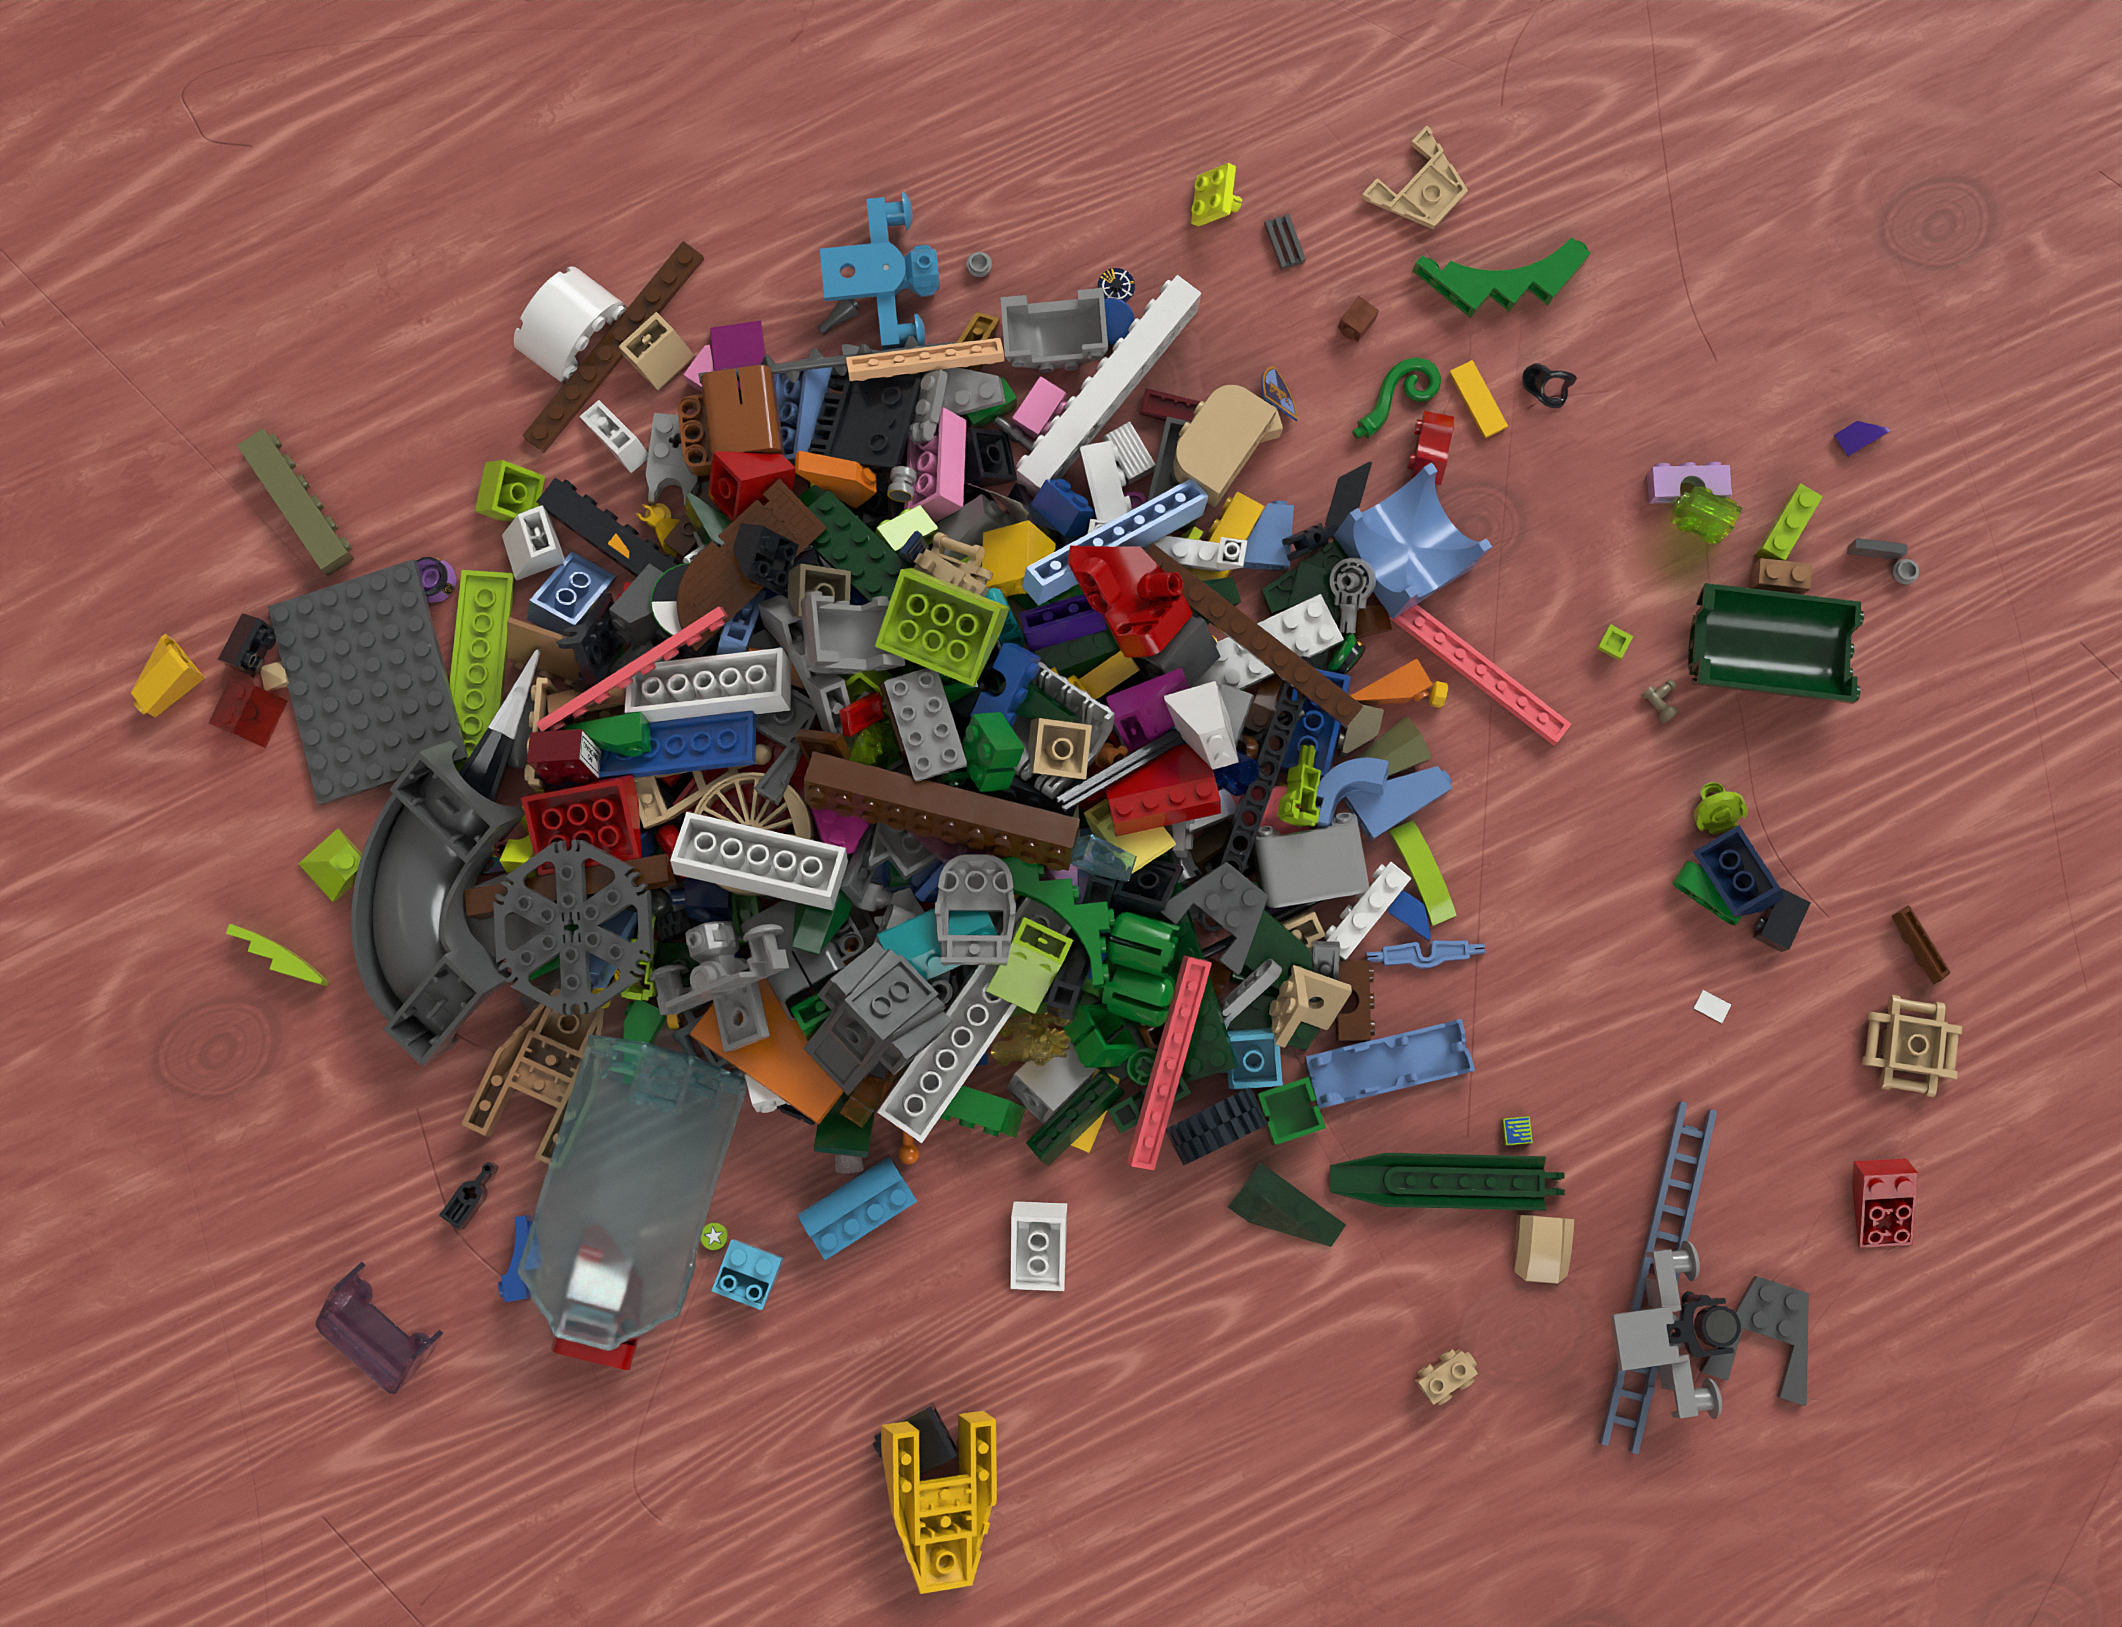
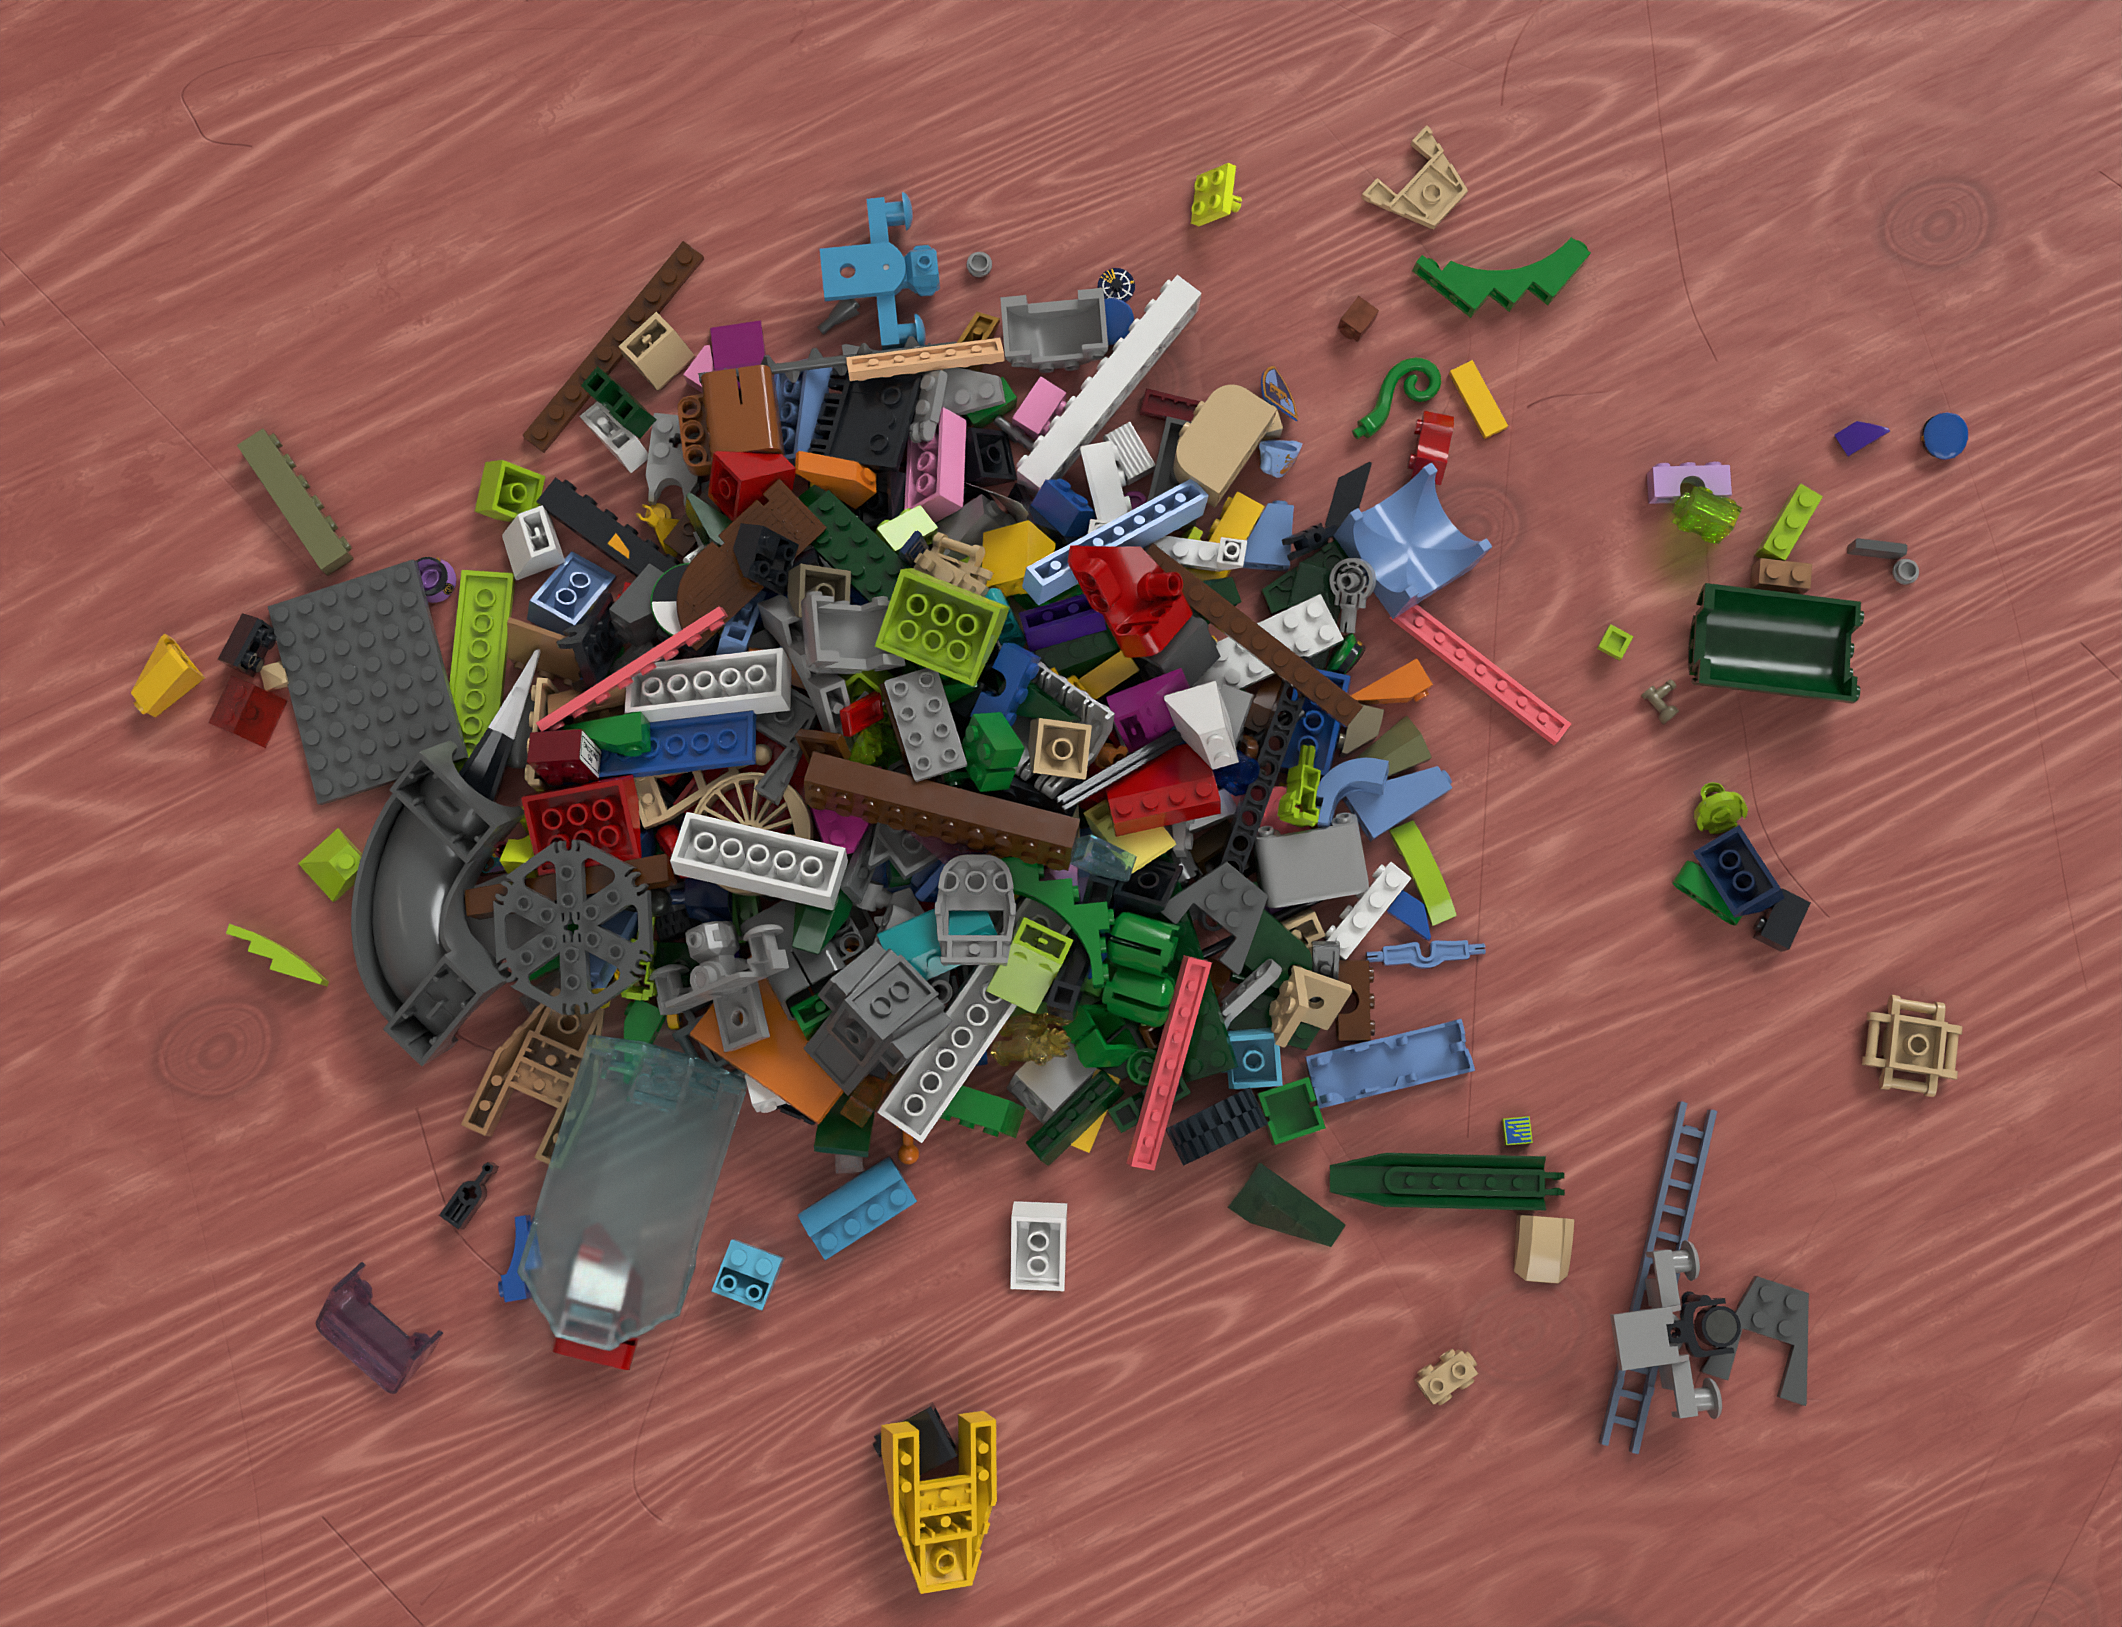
white cylinder [514,267,627,384] -> none
lime tile [700,1223,728,1250] -> none
light grey wheel [887,466,917,502] -> none
dark grey tile [1264,213,1306,270] -> none
reddish brown slope [1335,605,1392,640] -> none
yellow tile [1429,681,1448,708] -> none
black piece [1522,363,1577,408] -> none
white sticker [1694,990,1731,1023] -> none
red slope [1852,1158,1918,1248] -> none
reddish brown plate [1892,905,1950,985] -> none
none -> dark green arch [581,366,657,439]
none -> light blue hat [1259,440,1303,478]
none -> blue piece [1921,412,1968,460]

